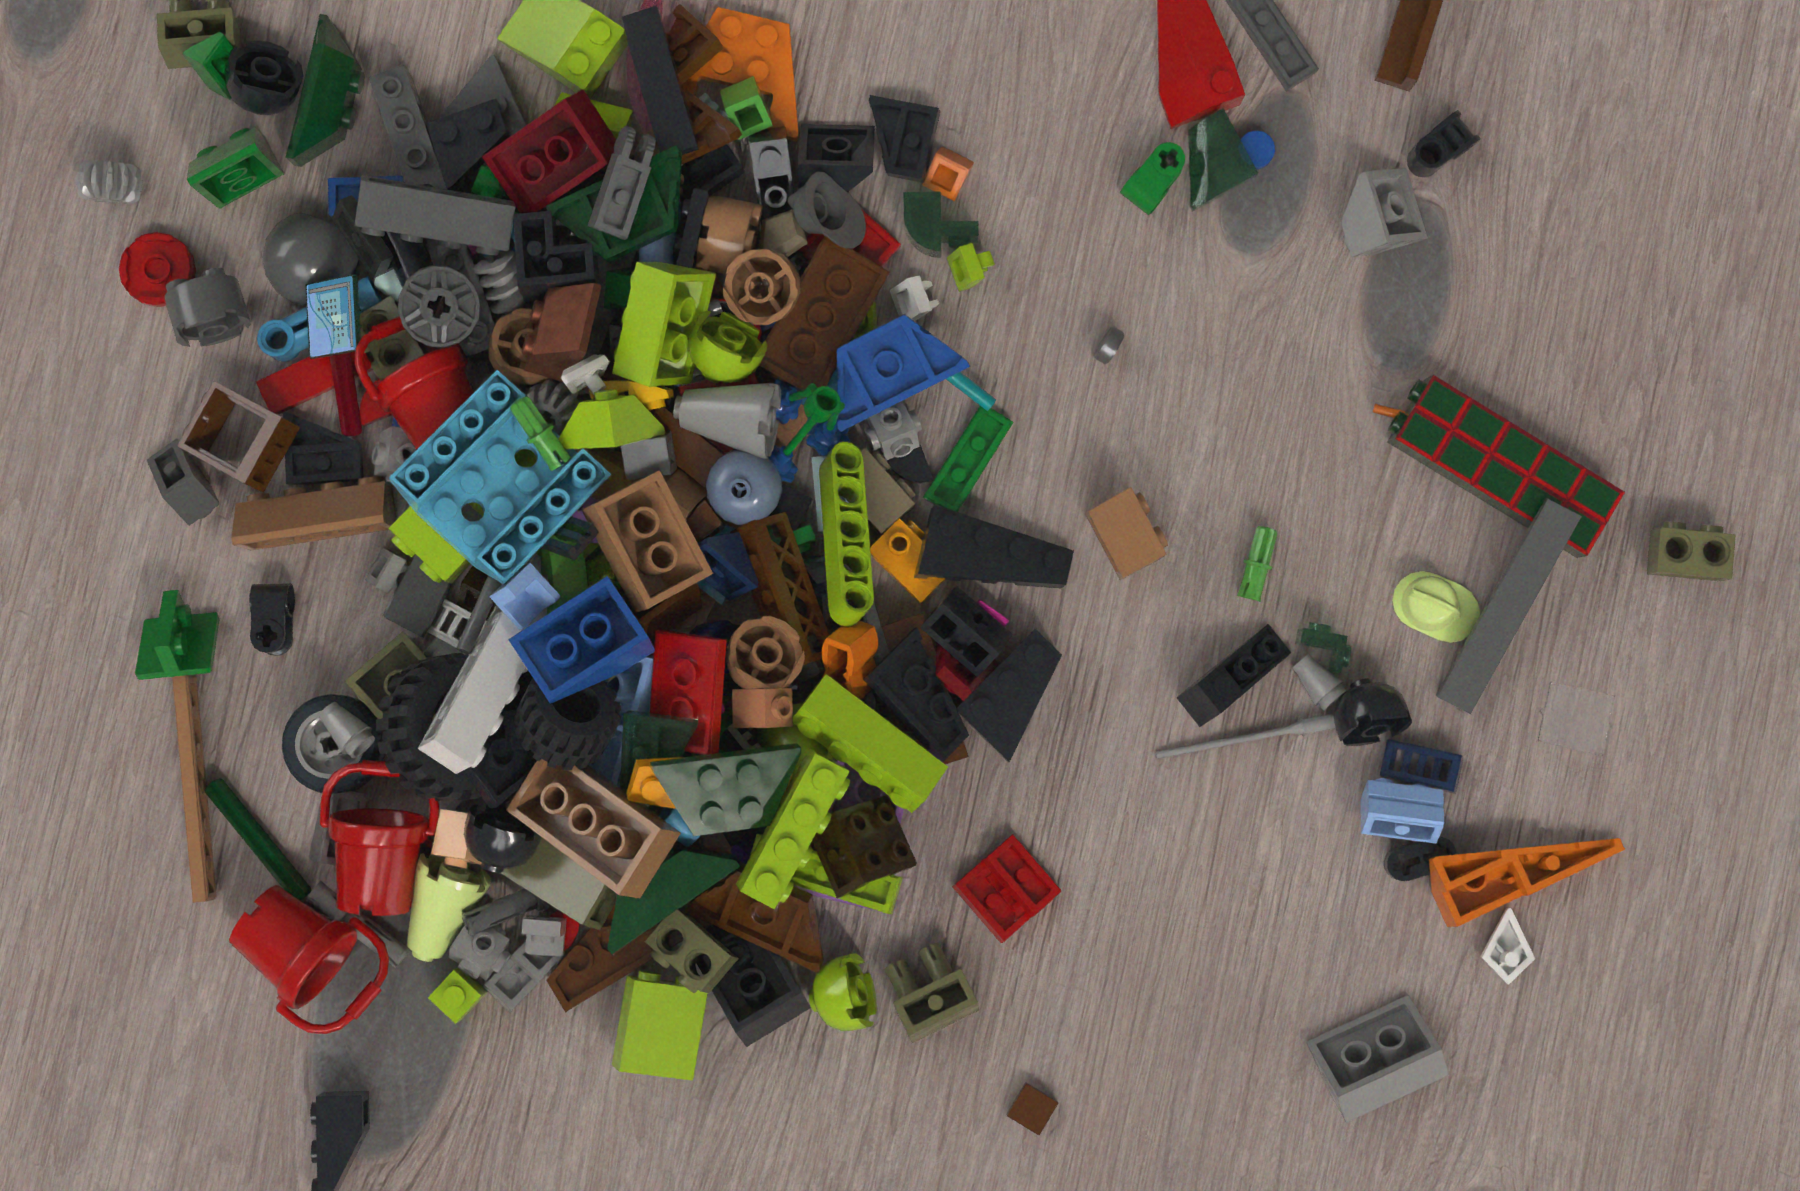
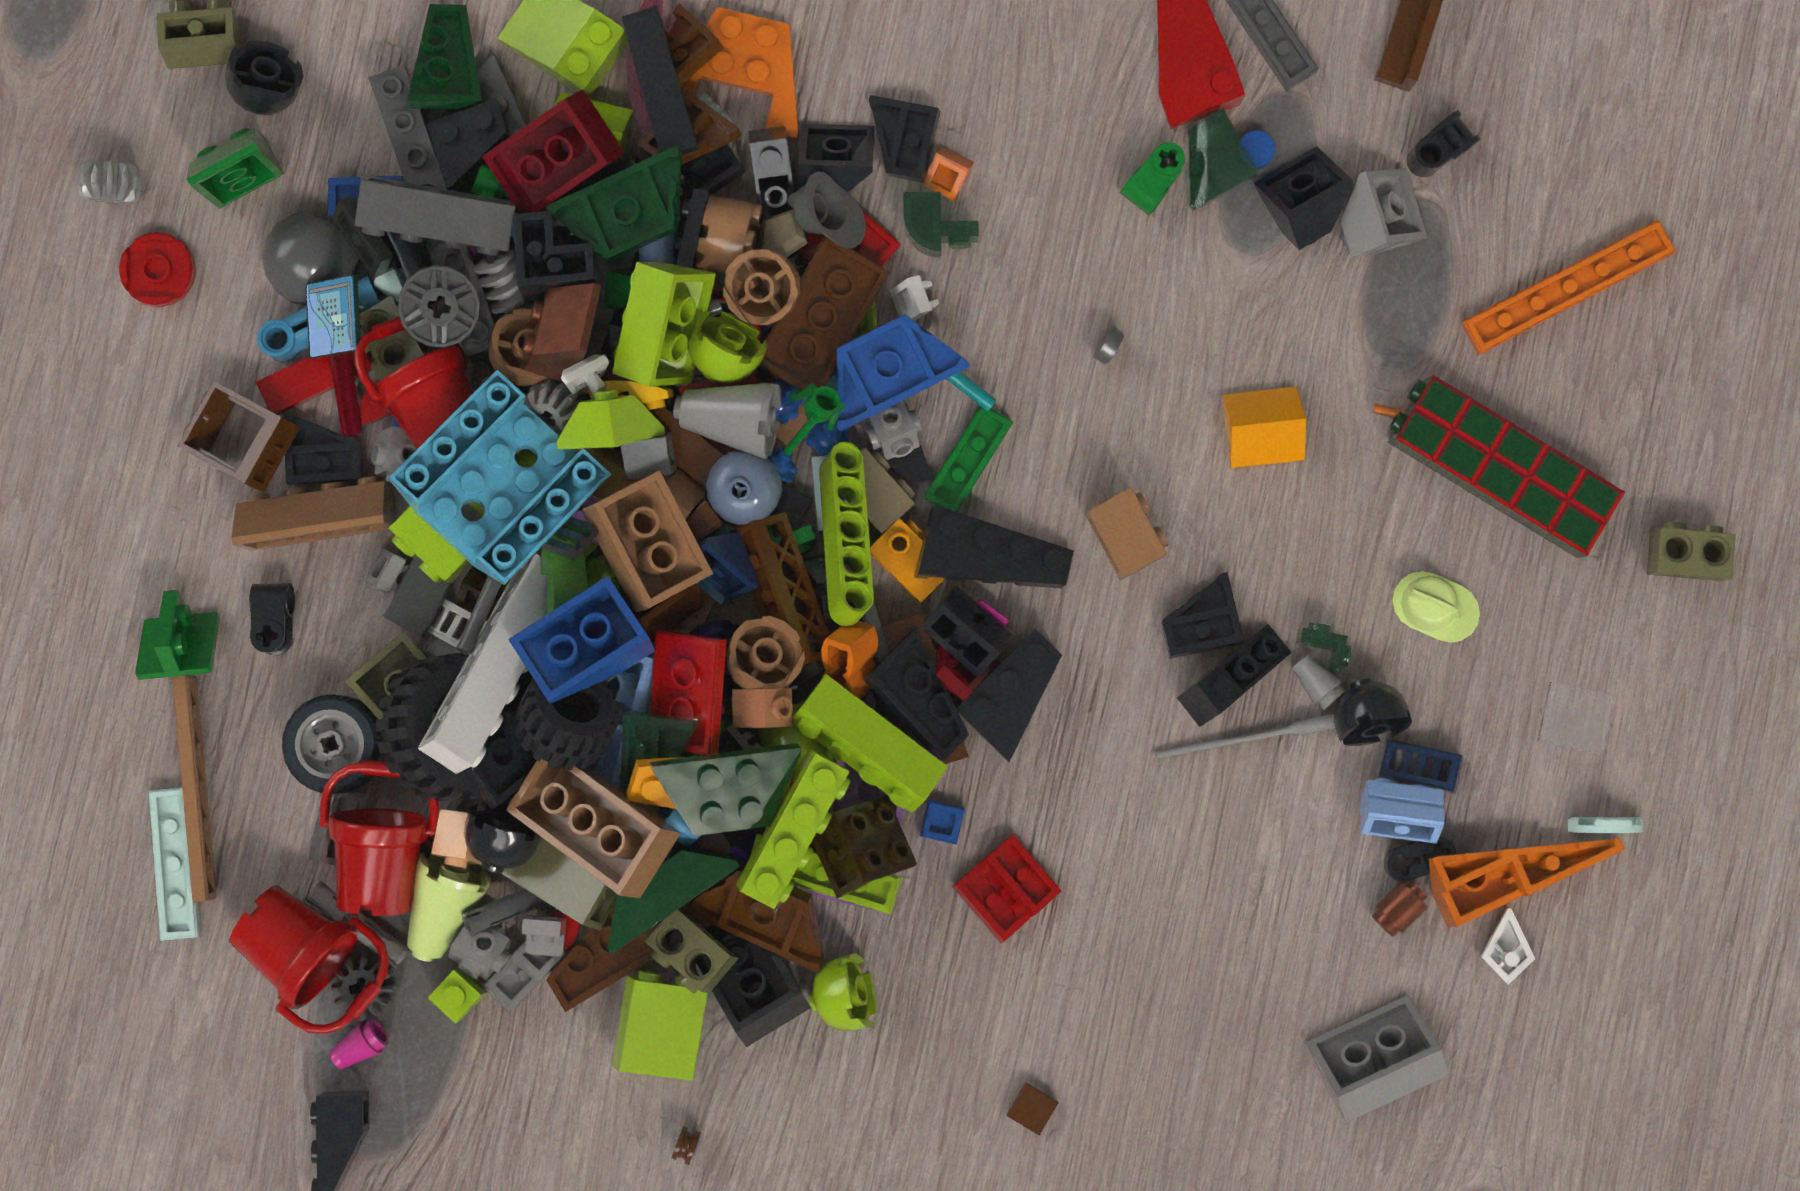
dark grey slope [147,439,220,526] -> none
dark grey brick [164,268,251,347] -> none
green slope [182,32,234,100] -> none
dark green axle [204,778,312,900] -> none
dark green wedge [285,14,365,167] -> none
light grey cone [319,702,375,758] -> none
light blue panel [489,563,560,630] -> none
bright green axle [510,396,571,471] -> none
dark grey hinge [588,126,656,240] -> none
bright green brick [720,76,773,140] -> none
olive brick [884,942,979,1043] -> none
lime tile [947,243,995,292] -> none
bright green axle [1237,526,1277,602] -> none
dark grey tile [1436,498,1582,714] -> none
none -> light aqua tile [149,787,201,941]
none -> dark pink cone [330,1019,389,1070]
none -> dark grey gear [331,955,397,1020]
none -> dark green wing [405,4,482,109]
none -> reddish brown bush [671,1126,701,1165]
none -> blue tile [920,799,965,845]
none -> black wing [1161,572,1244,659]
none -> light orange slope [1222,387,1306,469]
none -> black slope [1254,146,1354,250]
none -> copper brick [1371,881,1428,937]
none -> orange tile [1461,220,1676,355]
none -> light aqua tile [1568,817,1644,833]

